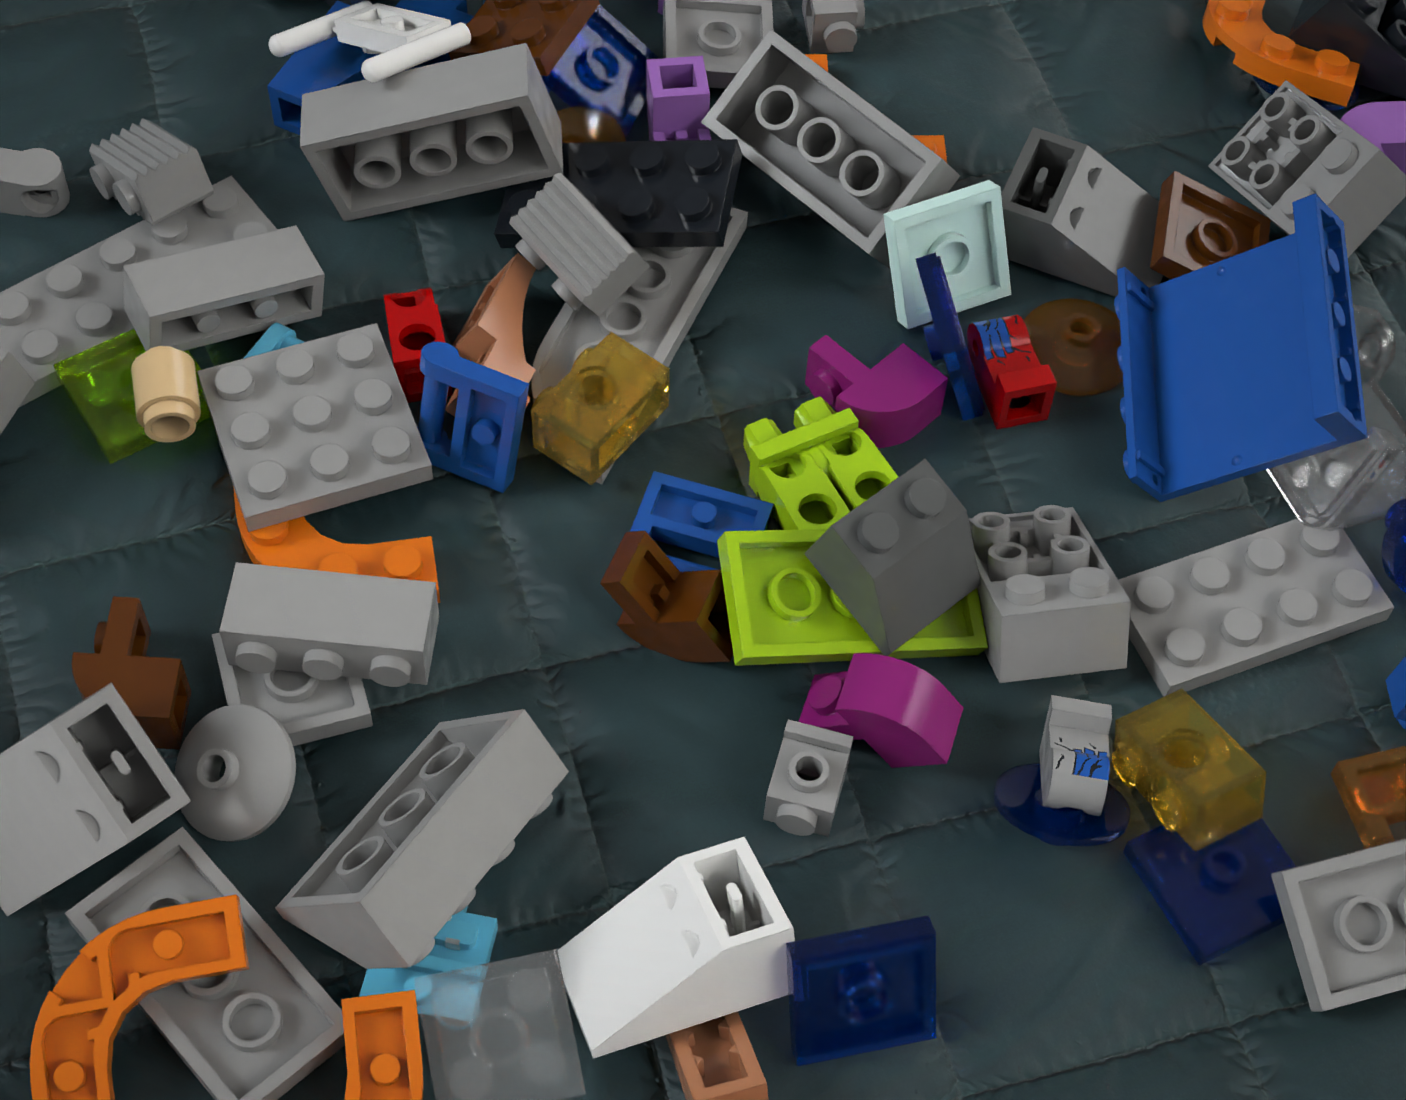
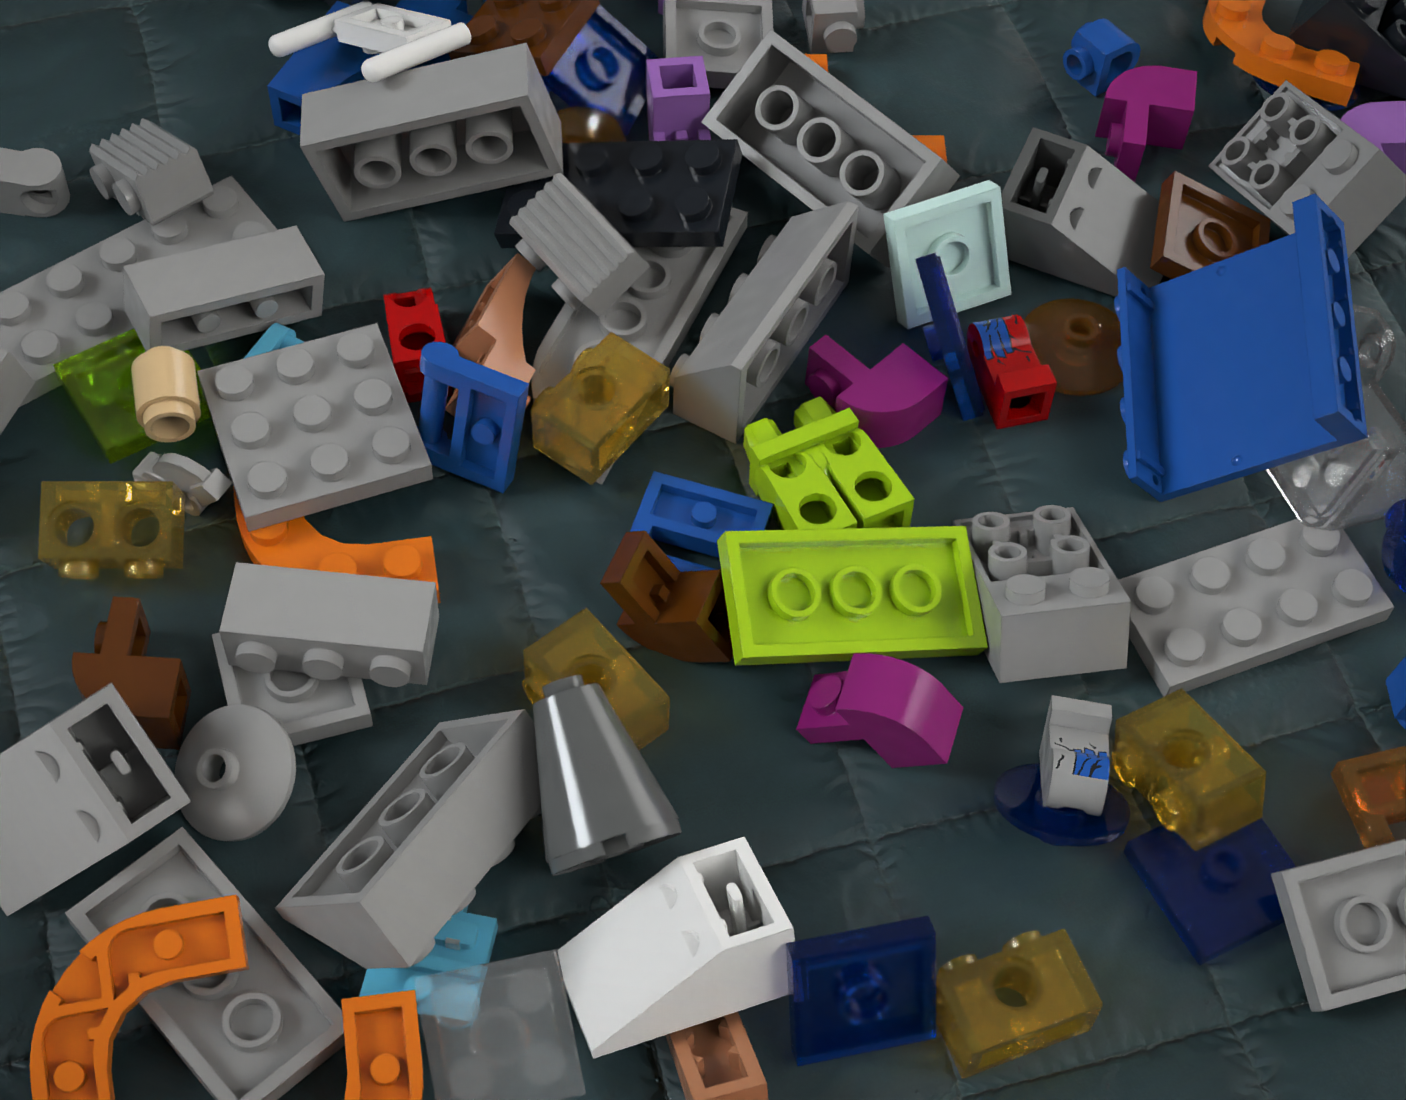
light grey brick [763,719,854,837] -> none
dark grey slope [804,458,981,656] -> none
none -> clear yellow brick [38,481,185,579]
none -> light grey piece [132,451,233,516]
none -> clear yellow brick [522,607,670,750]
none -> dark grey cone [533,675,682,876]
none -> light grey slope [669,201,859,444]
none -> clear yellow brick [926,928,1103,1079]
none -> blue plate [1063,18,1141,97]
none -> magenta brick [1095,66,1197,182]

